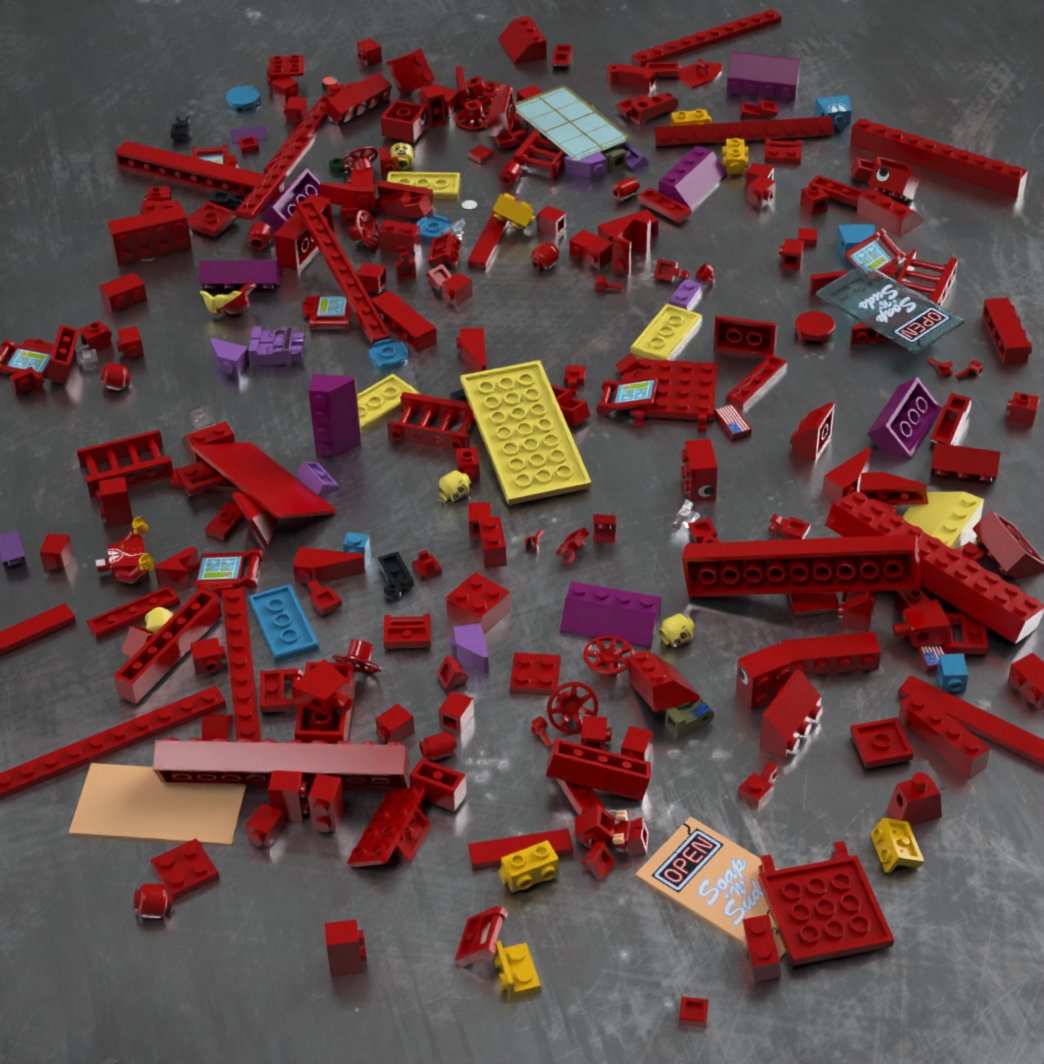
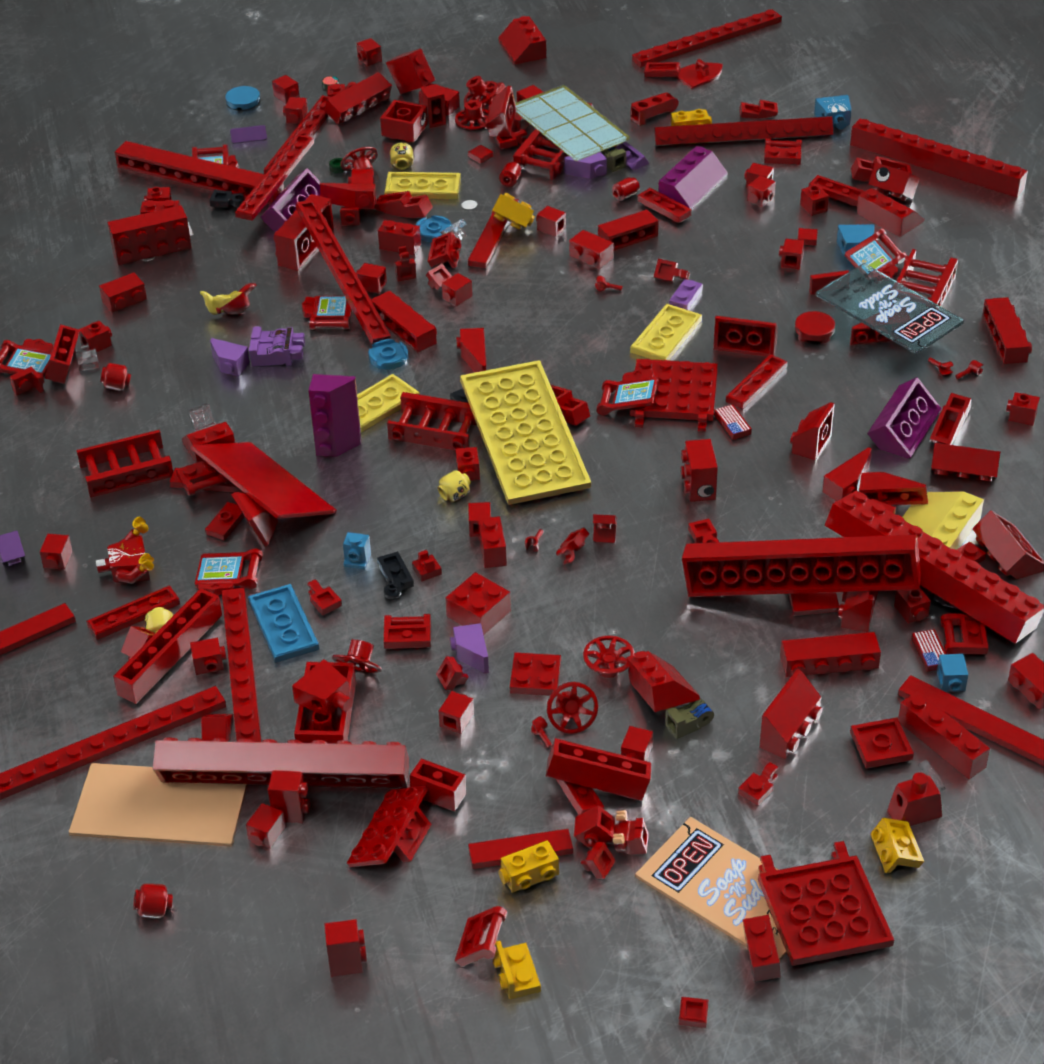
red brick [96,477,133,528] -> none
red brick [116,326,144,360] -> none
red plate [150,838,220,901] -> none
red slope [154,546,199,586] -> none
black plate [170,116,191,140] -> none
red plate [187,202,238,237] -> none
magenta slope [199,260,282,290] -> none
red tile [238,136,260,154] -> none
red head [247,222,274,250] -> none
red plate [260,669,303,713] -> none
red bracket [267,54,304,93] -> none
red slope [293,547,366,583] -> none
medium lavender slope [296,462,339,497] -> none
red brick [308,774,345,833] -> none
red wheel [349,210,379,249] -> none
red brick [375,703,415,743] -> none
red tile [377,180,434,204] -> none
red bracket [379,148,399,175] -> none
red brick [419,731,457,762] -> none
red tile [455,66,467,106] -> none
red head [531,242,560,271] -> none
red slope [552,44,573,66] -> none
magenta slope [560,581,661,649] -> none
red plate [564,365,587,394] -> none
red brick [581,716,612,751] -> none
red leg [607,64,656,92] -> none
red panel [612,214,651,275] -> none
red tile [615,353,641,376] -> none
red plate [616,95,646,118] -> none
light yellow head [659,613,695,648] -> none
clear tile [671,499,700,531] -> none
red tile [695,263,715,284] -> none
yellow brick [722,138,748,175] -> none
magenta slope [726,51,801,100] -> none
red brick [736,643,795,710] -> none
red plate [768,514,811,540] -> none
red torso [892,599,952,647] -> none

